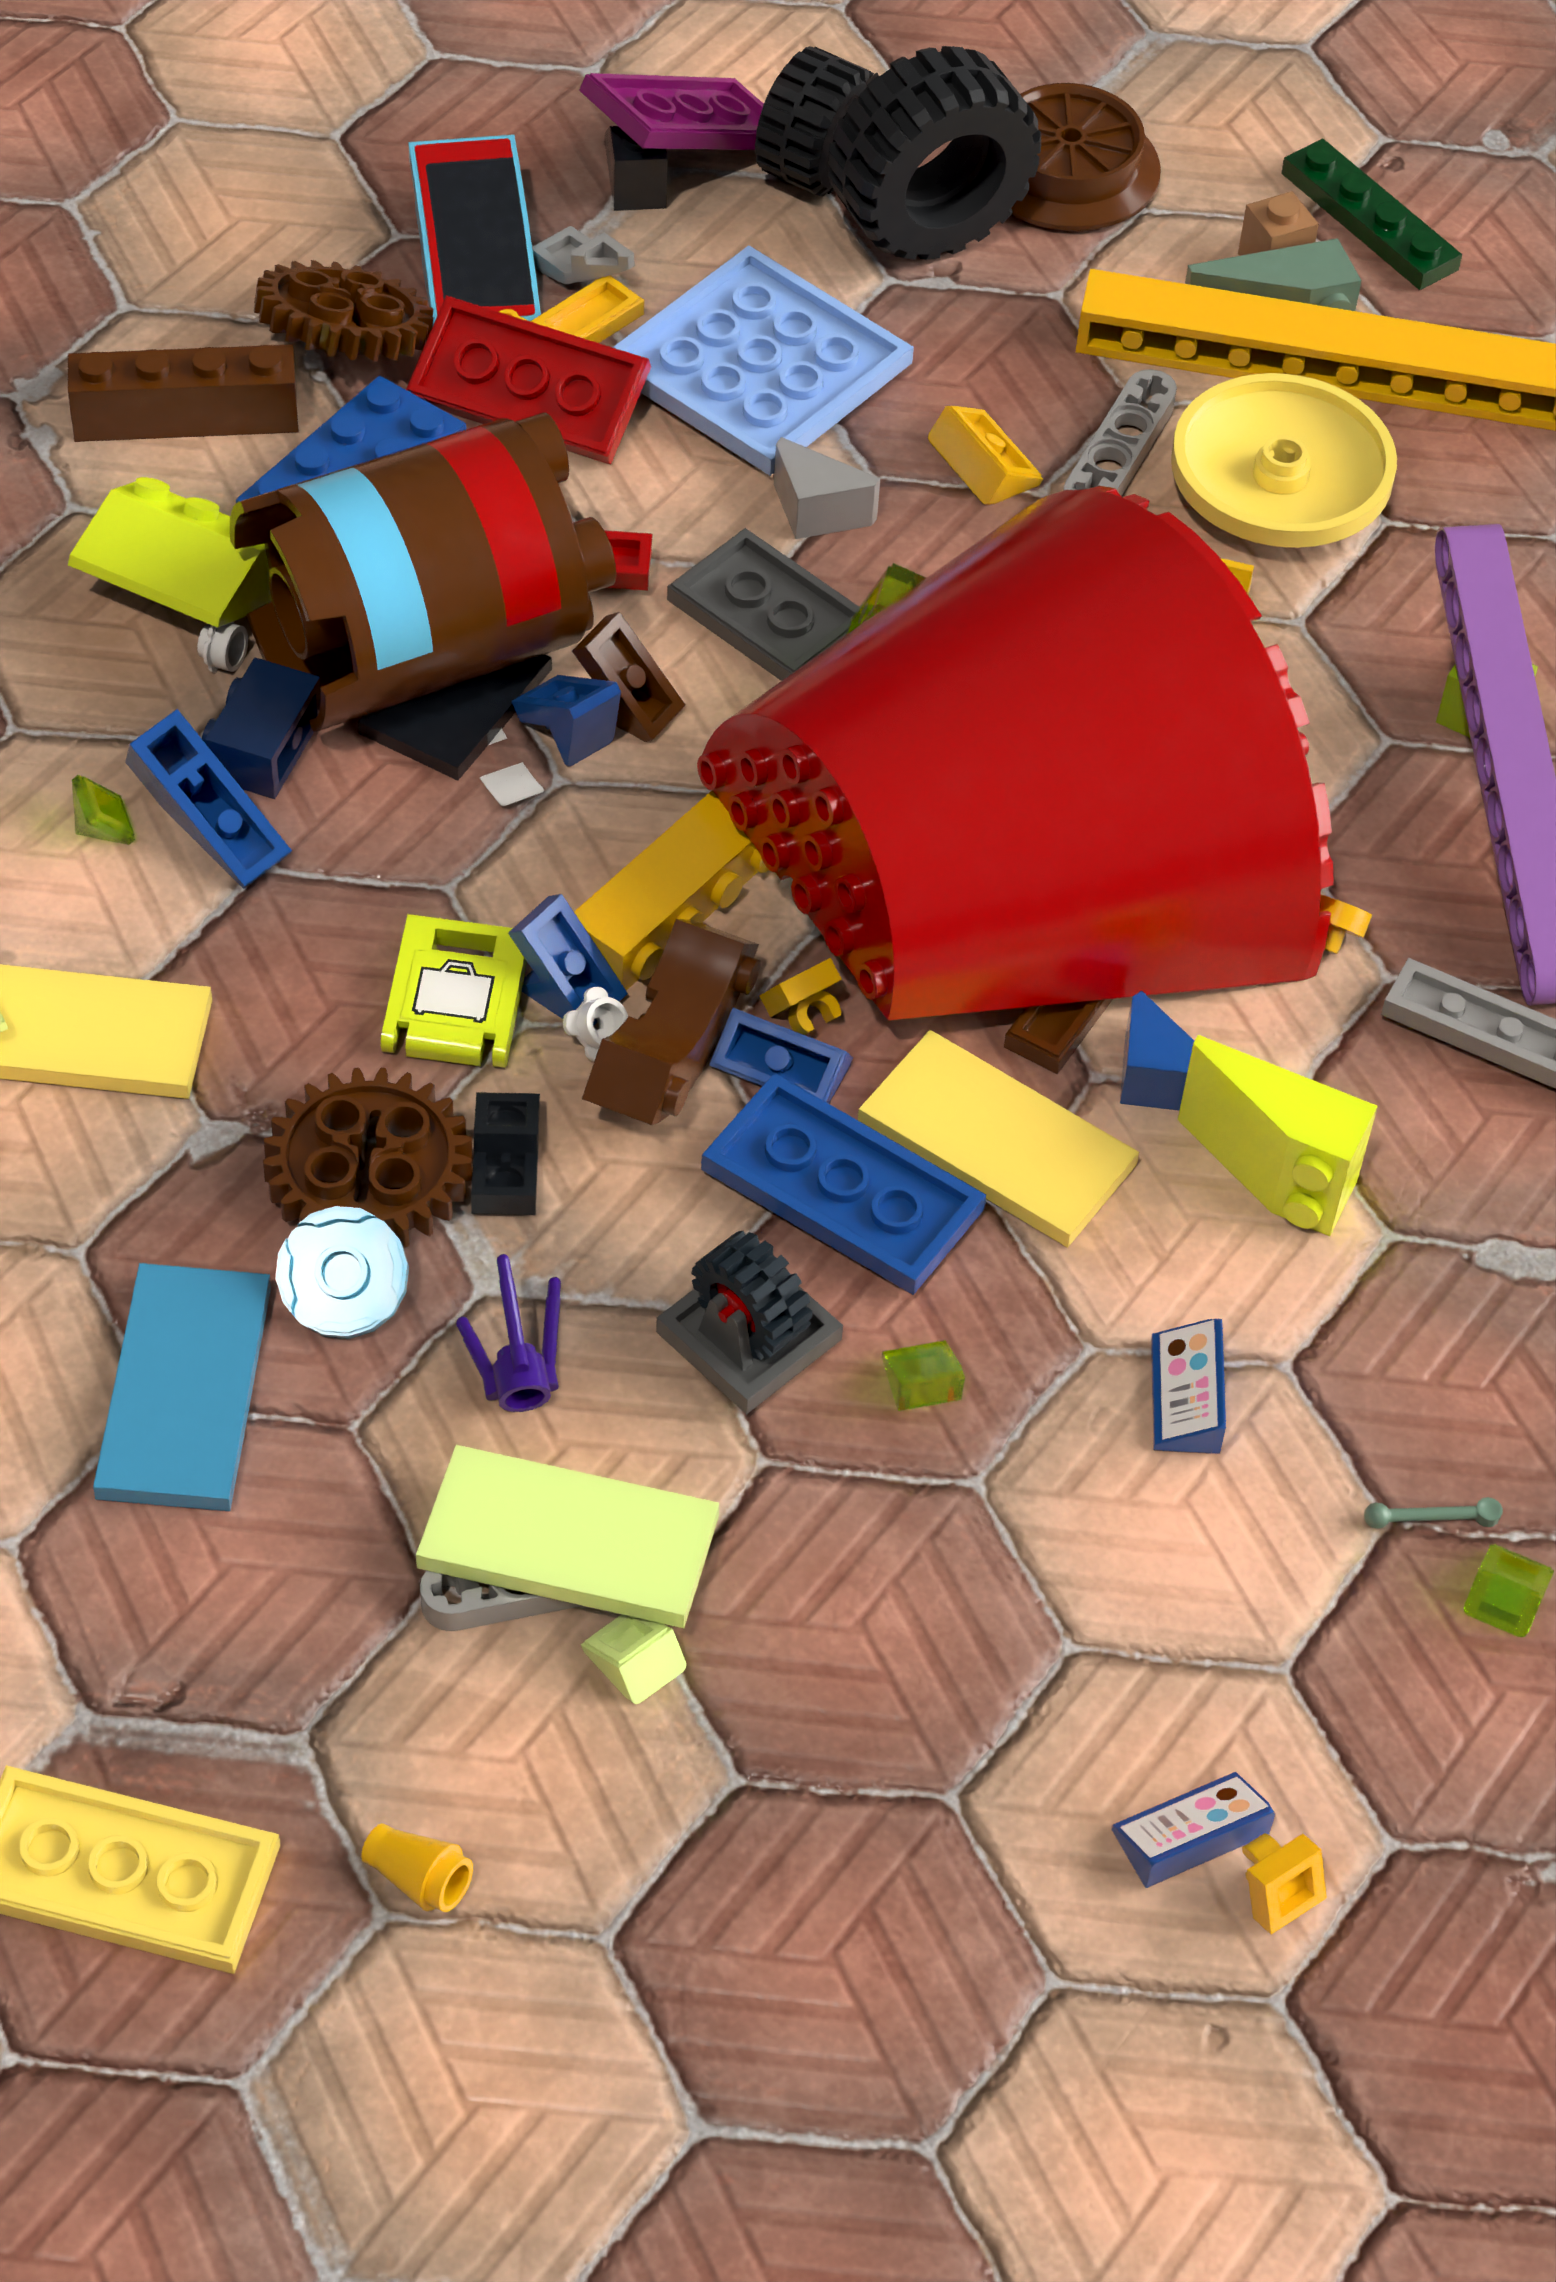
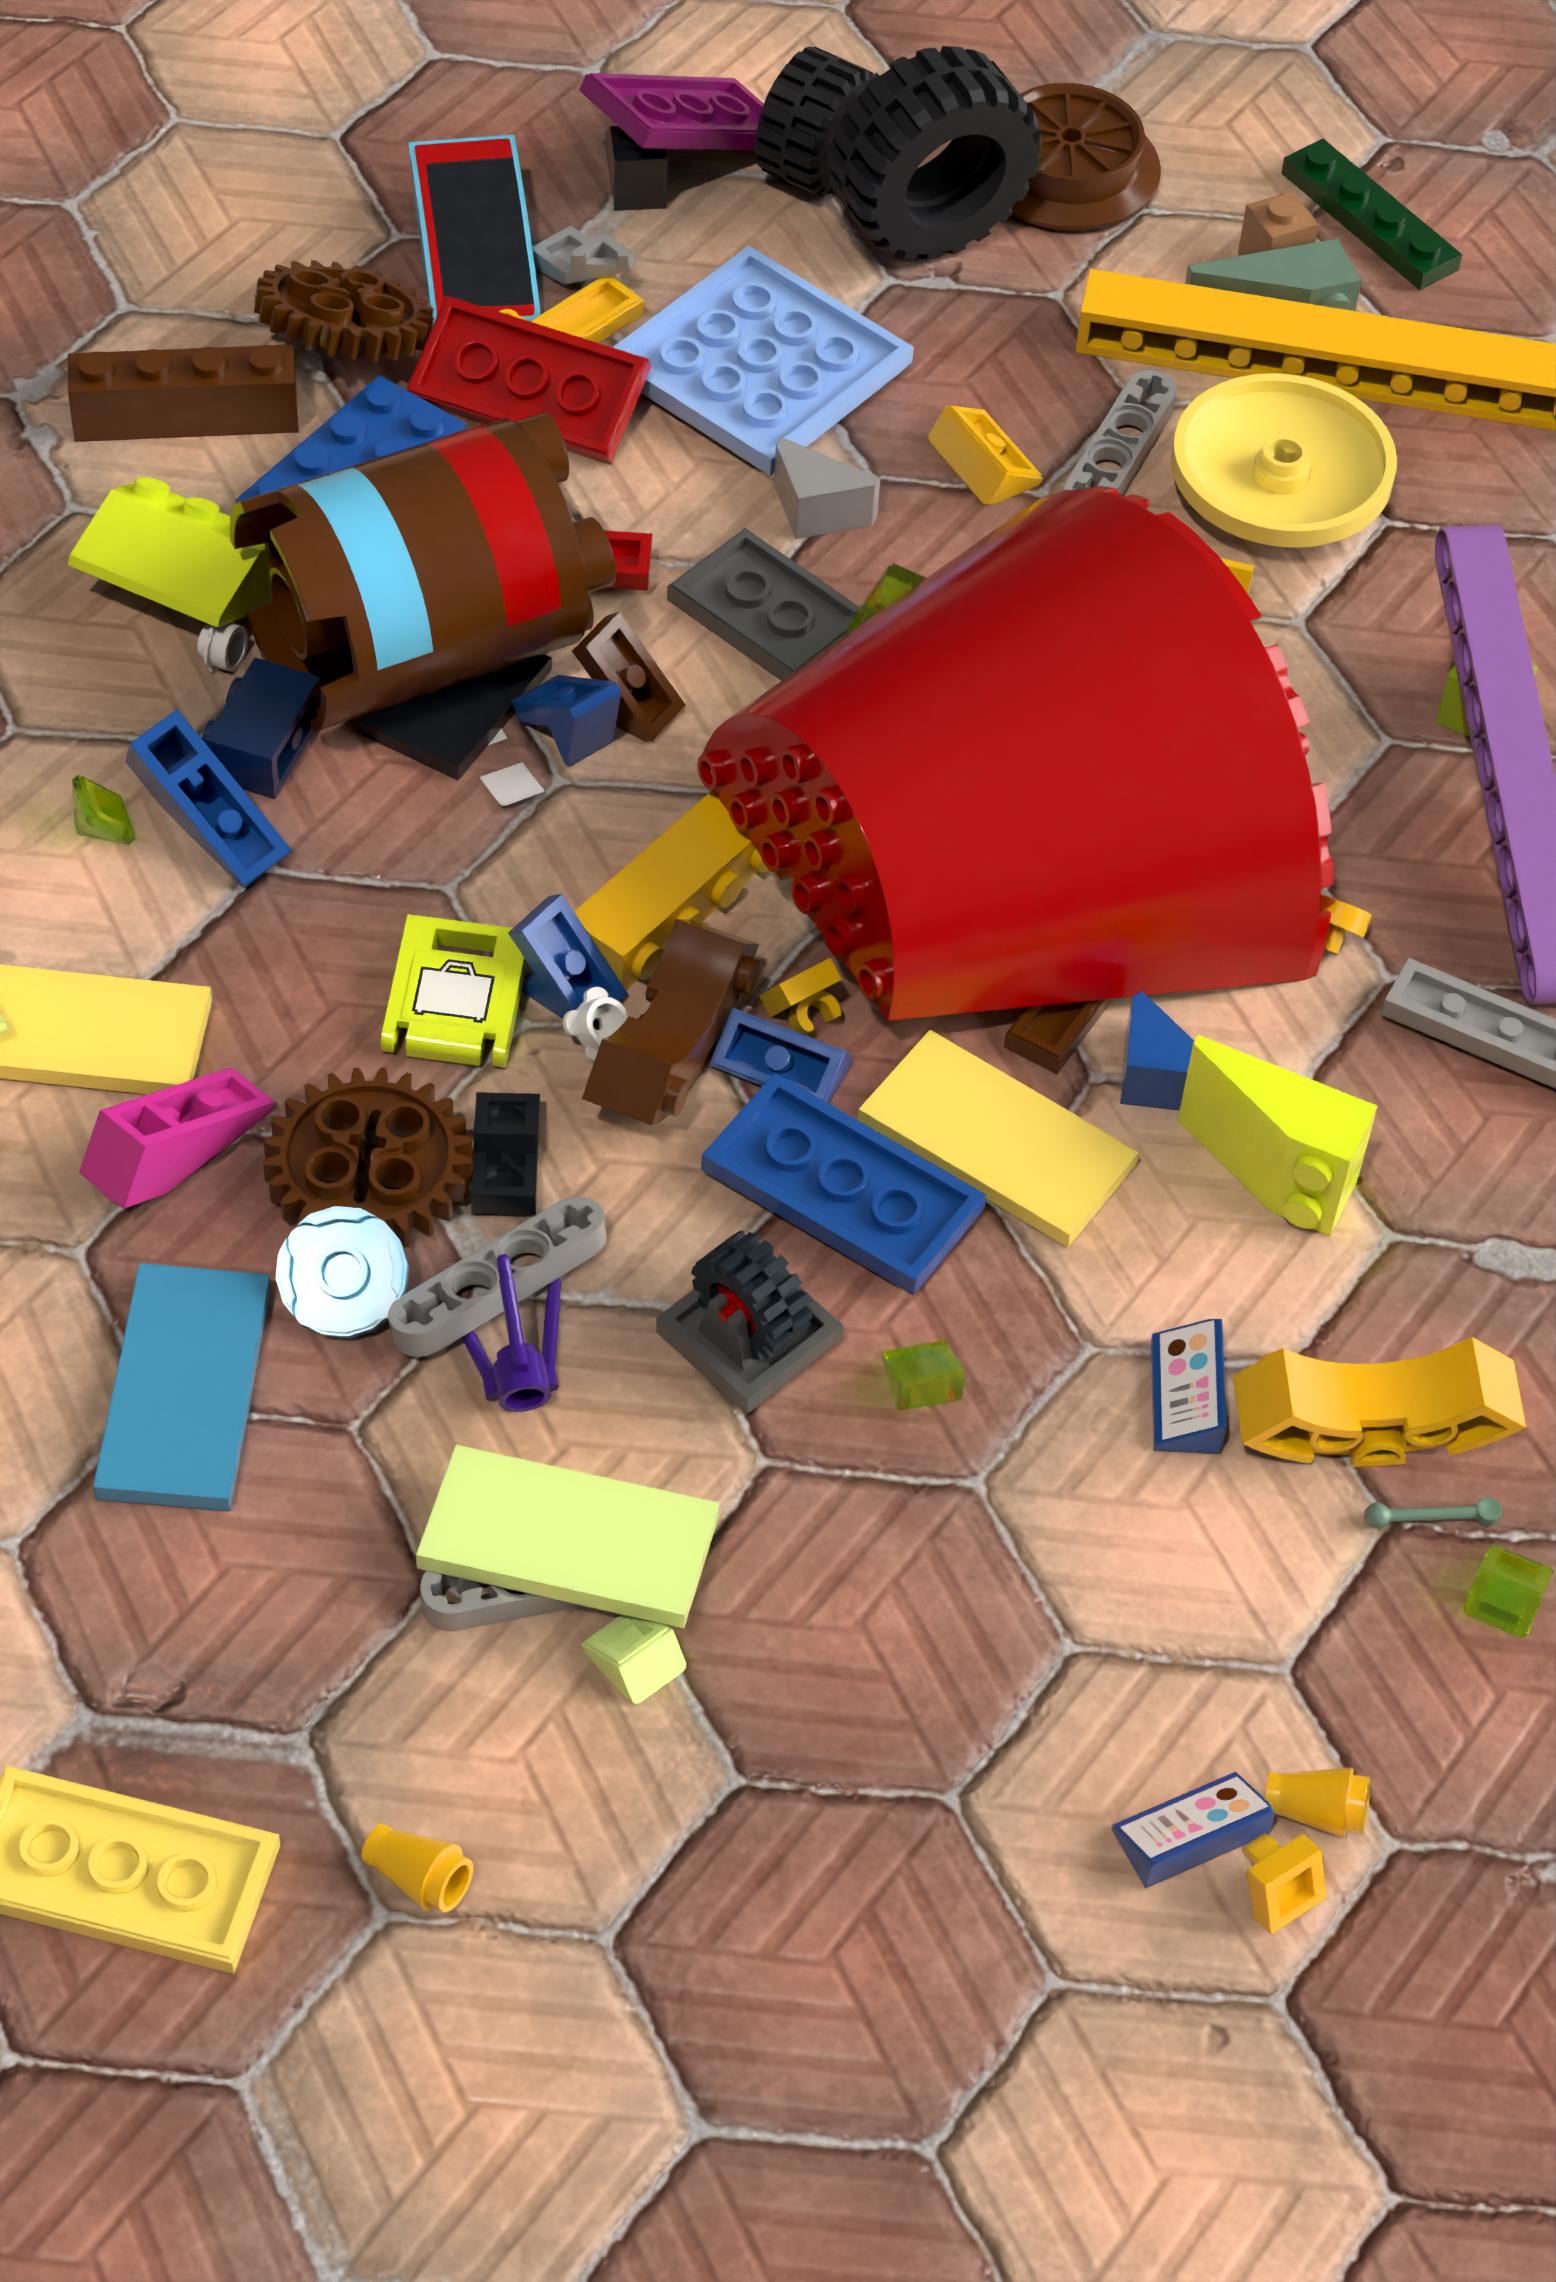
none -> dark pink slope [79,1067,275,1209]
none -> light grey beam [388,1196,607,1357]
none -> yellow brick [1233,1337,1526,1467]
none -> yellow cone [1265,1767,1370,1838]

